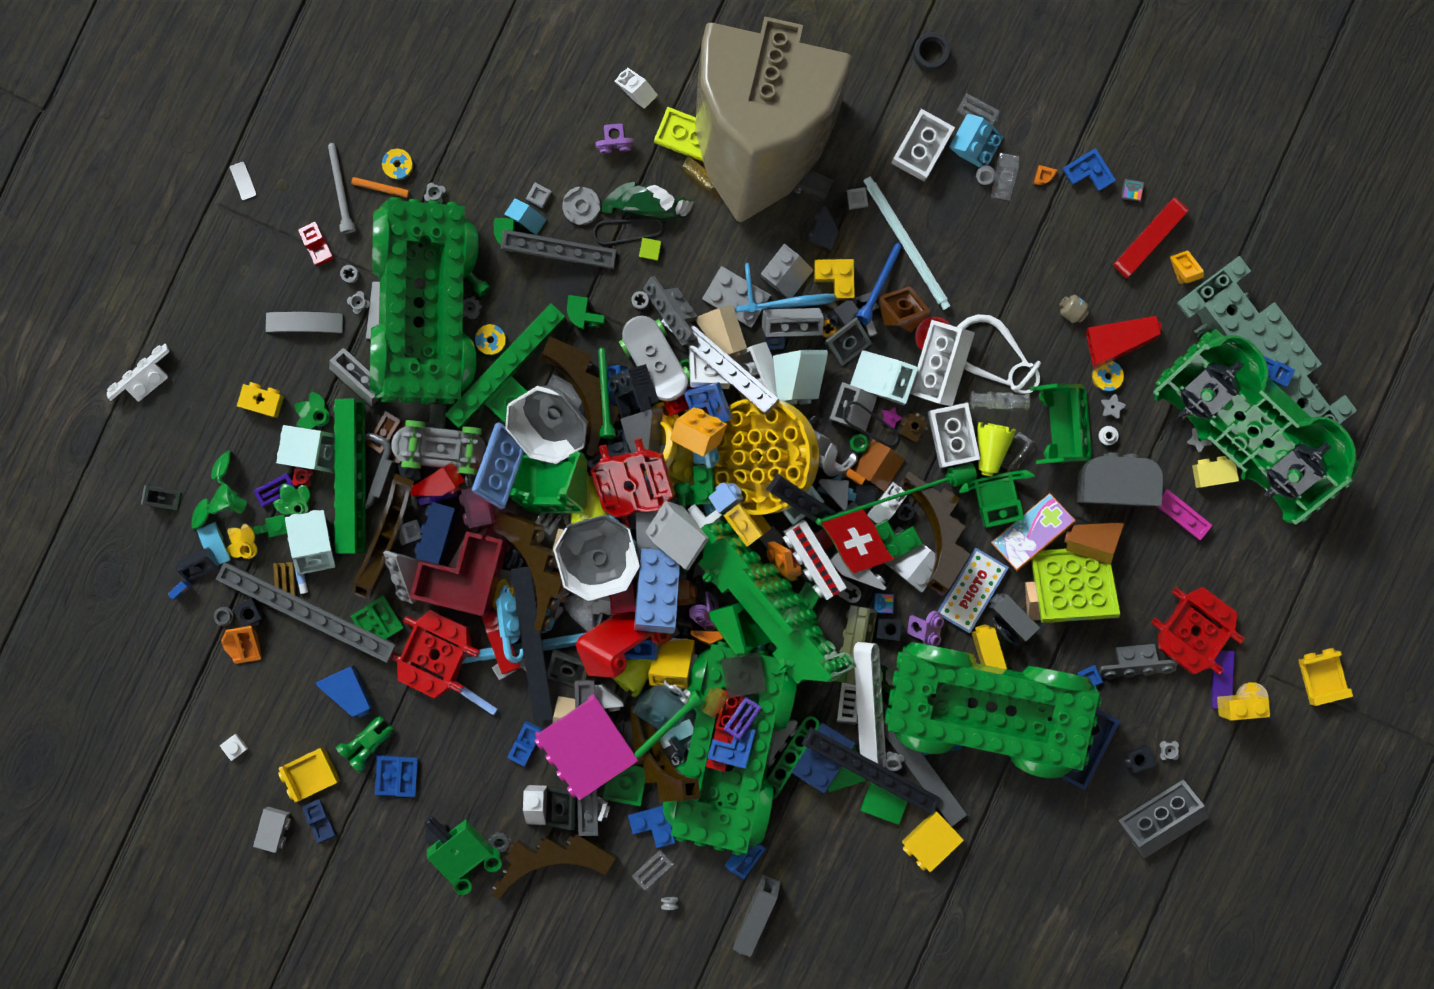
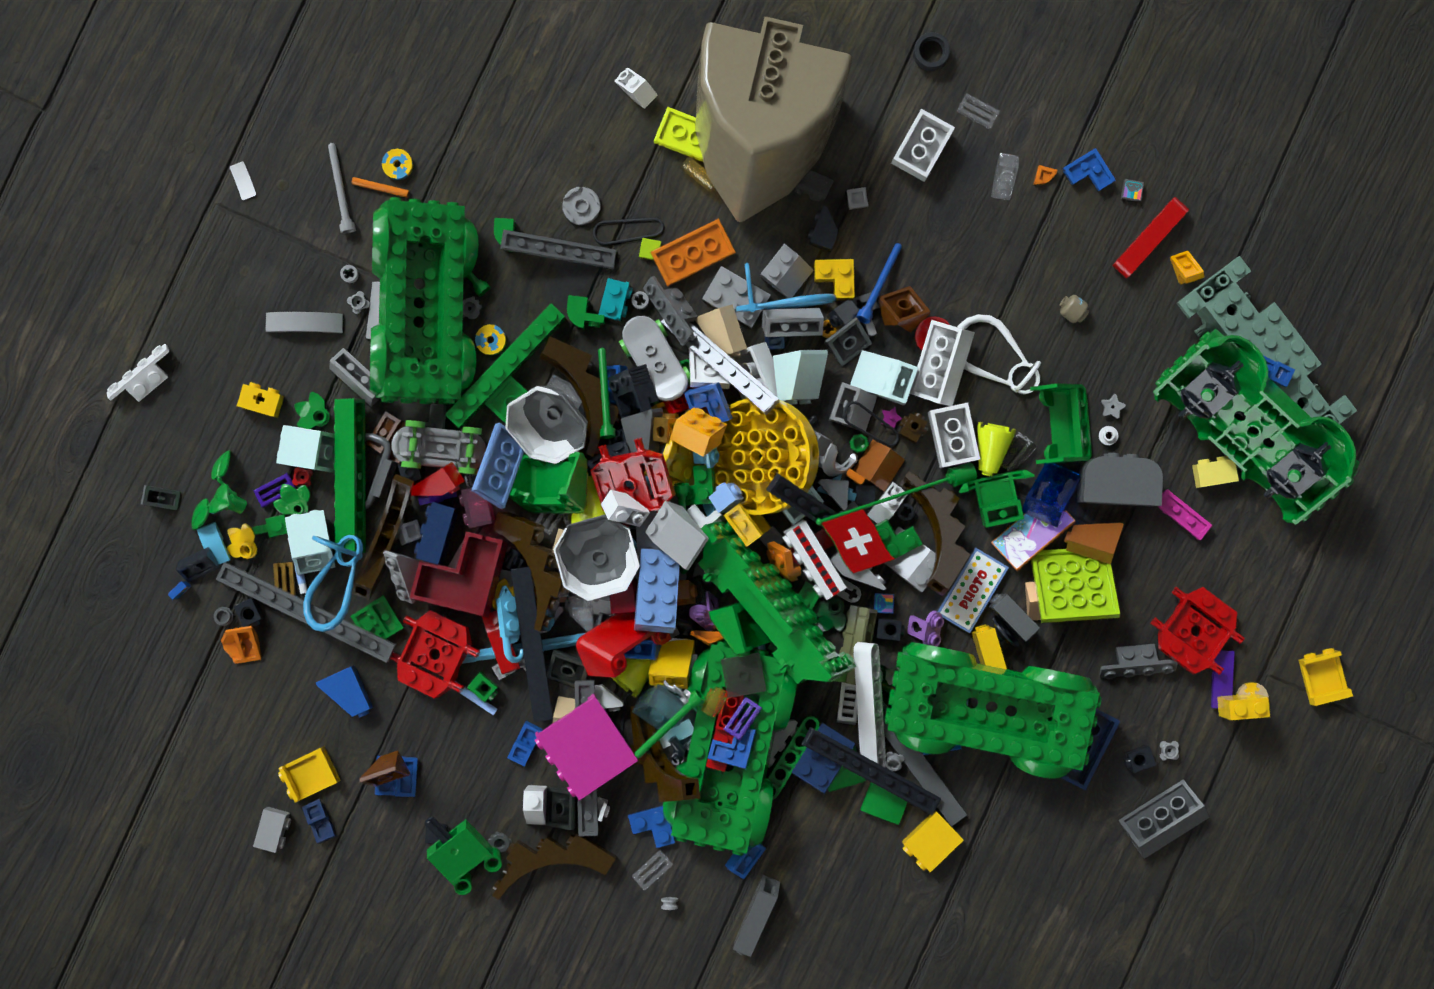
white plate [220,734,248,761] -> none
slope [298,222,334,267] -> none
green piece [336,716,394,773] -> none
light grey plate [424,183,446,204] -> none
medium azure slope [505,199,547,235] -> none
light grey tile [526,183,552,209] -> none
medium lavender bracket [596,123,634,154] -> none
dark green animal [601,182,694,221] -> none
green plate [603,765,645,806] -> none
light aqua piece [864,176,950,310] -> none
medium azure slope [949,114,1003,167] -> none
clear piece [970,391,1030,410] -> none
light grey plate [976,166,995,185] -> none
blue tile [1077,665,1103,686] -> none
red slope [1085,316,1162,369] -> none
yellow piece [1092,361,1124,392] -> none
light grey plate [1187,428,1212,452] -> none
none -> dark azure animal [303,535,363,632]
none -> reddish brown slope [359,750,411,787]
none -> green brick [467,672,499,702]
none -> teal bracket [598,278,633,321]
none -> white slope [601,490,650,527]
none -> orange tile [650,219,736,287]
none -> pearl gold bracket [653,413,679,443]
none -> dark green plate [812,598,846,632]
none -> clear blue slope [1022,463,1081,527]

